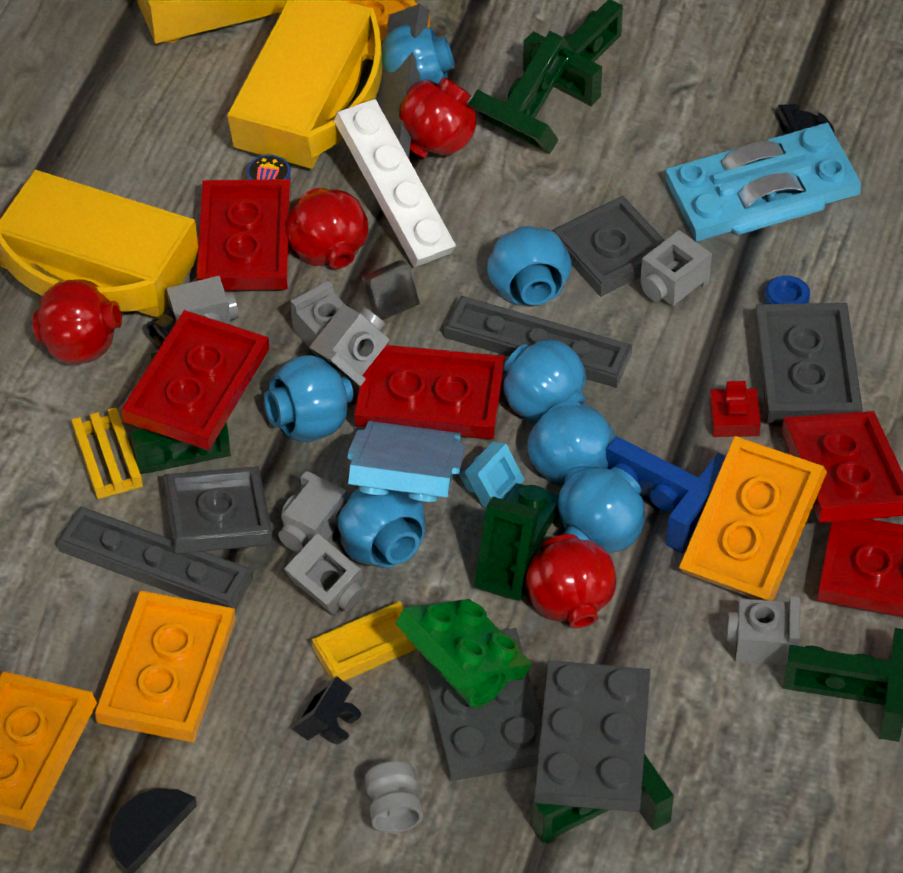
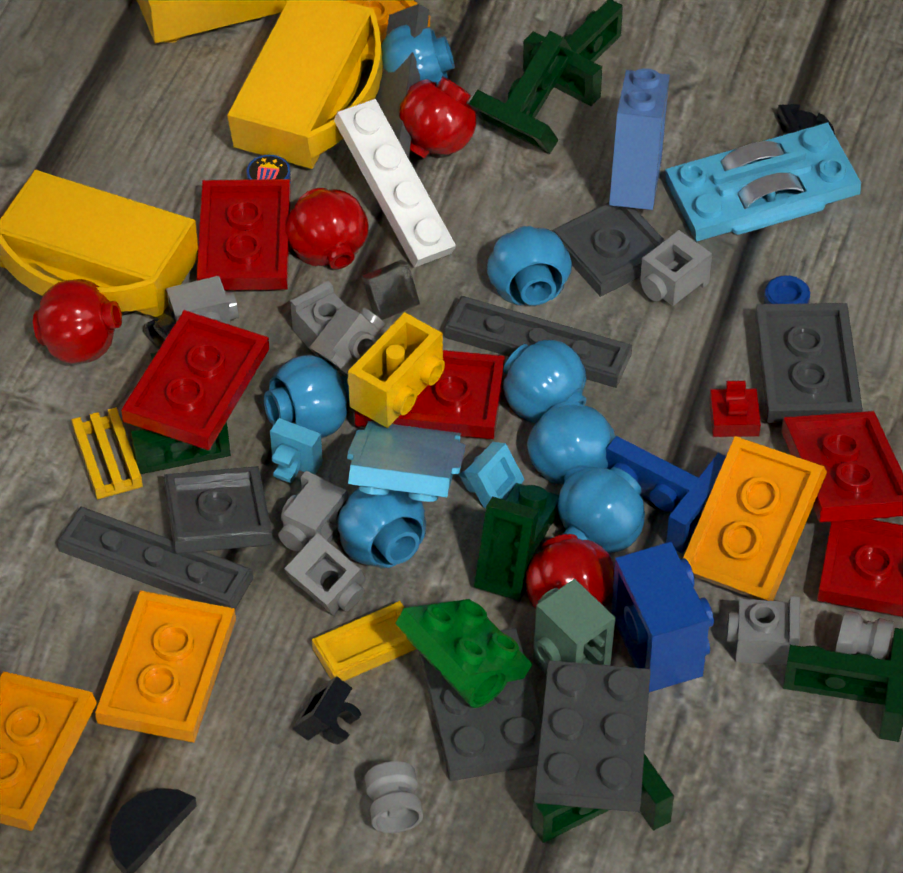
none -> medium azure tile [270,418,323,483]
none -> yellow brick [347,312,445,428]
none -> sand green brick [533,579,615,675]
none -> medium blue window [609,68,670,210]
none -> blue brick [611,542,714,692]
none -> light grey wheel [835,610,894,660]

